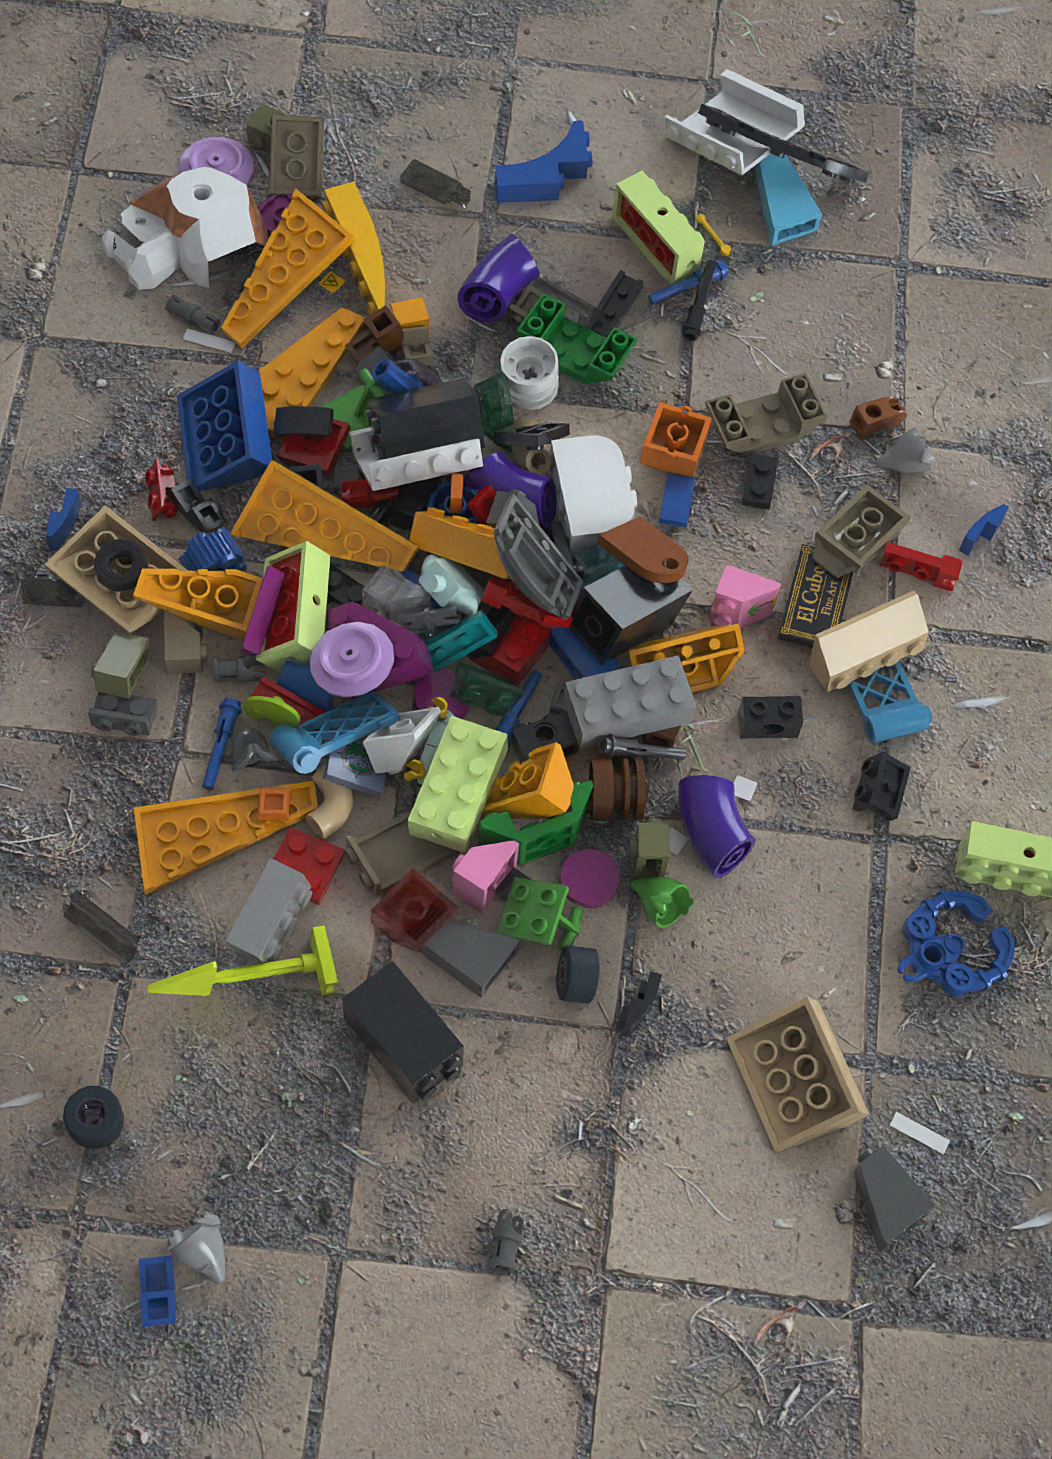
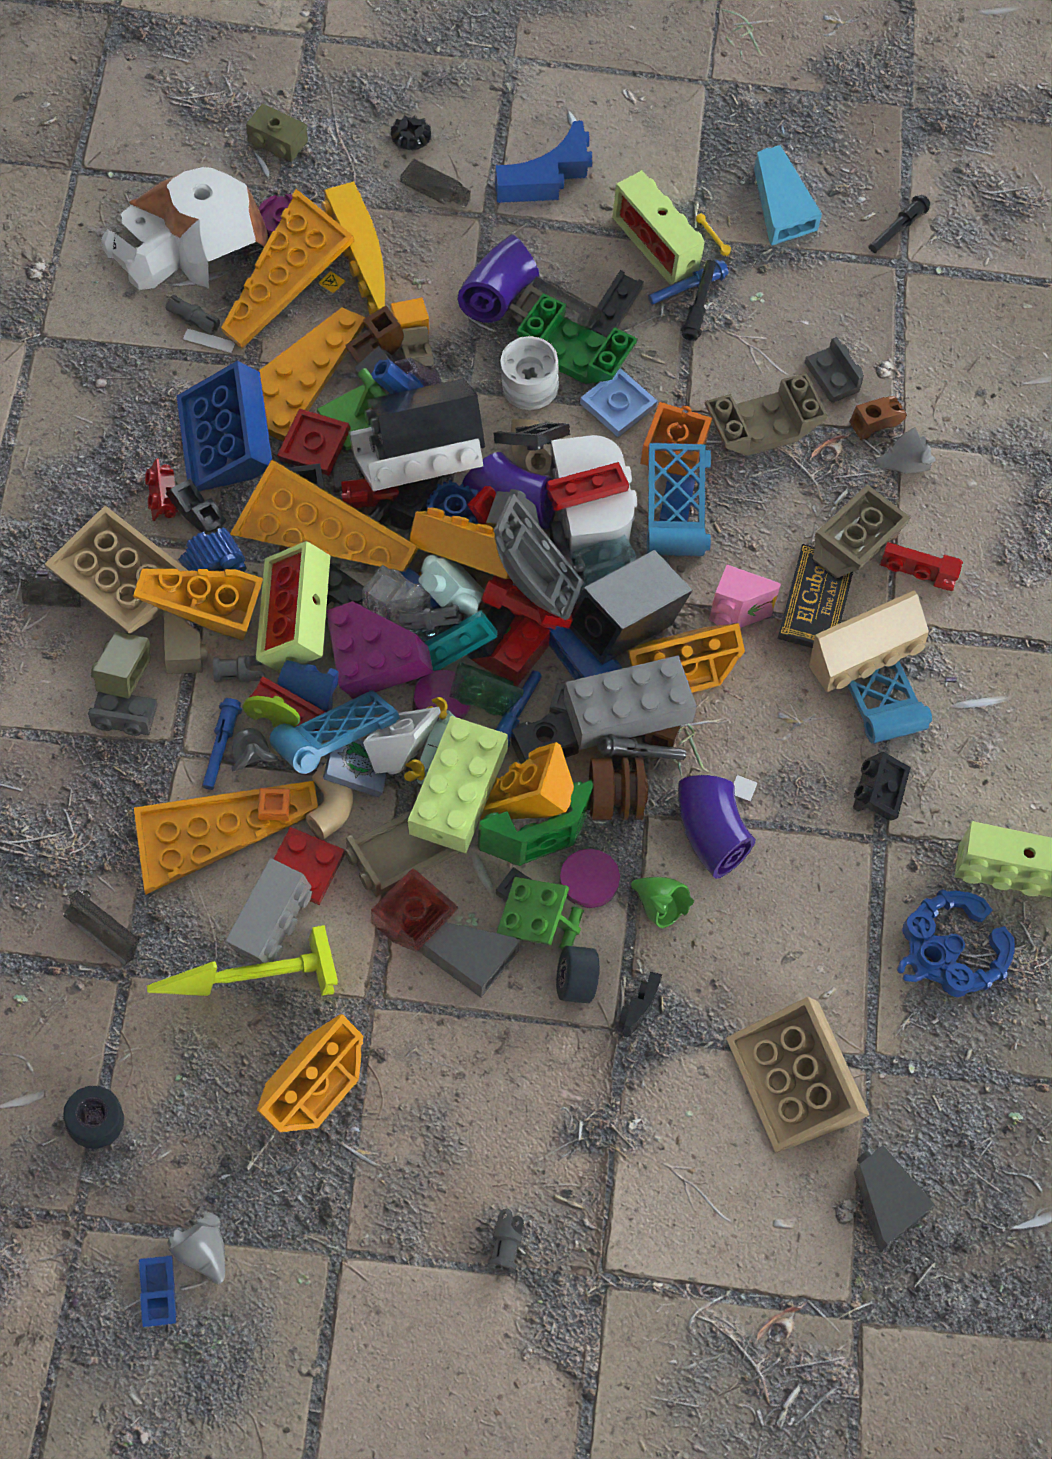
blue slope [46,488,81,551] -> none
black tyre [94,539,148,591] -> none
lavender piece [179,137,254,185] -> none
magenta slope [240,566,285,655] -> none
dark tan tile [269,114,325,198] -> none
black slope [273,406,334,439] -> none
lavender piece [310,622,394,697] -> none
black brick [342,961,464,1104] -> none
orange tile [450,474,463,514] -> none
bright pink slope [451,841,519,914] -> none
clear green bracket [474,372,515,453] -> none
dark orange tile [598,516,689,583] -> none
olive brick [629,820,669,880] -> none
white panel [665,69,805,175] -> none
white sticker [669,827,688,855] -> none
black plate [698,104,869,184] -> none
black brick [738,696,803,739] -> none
black plate [742,453,778,510] -> none
white sticker [890,1112,950,1154] -> none
blue slope [959,504,1009,556] -> none
none -> light orange wedge [257,1014,364,1132]
none -> black gear [391,115,432,150]
none -> red hinge [546,462,629,511]
none -> light blue plate [580,368,658,437]
none -> dark azure piece [647,443,711,556]
none -> dark grey bracket [805,337,864,403]
none -> black pin [869,195,931,253]

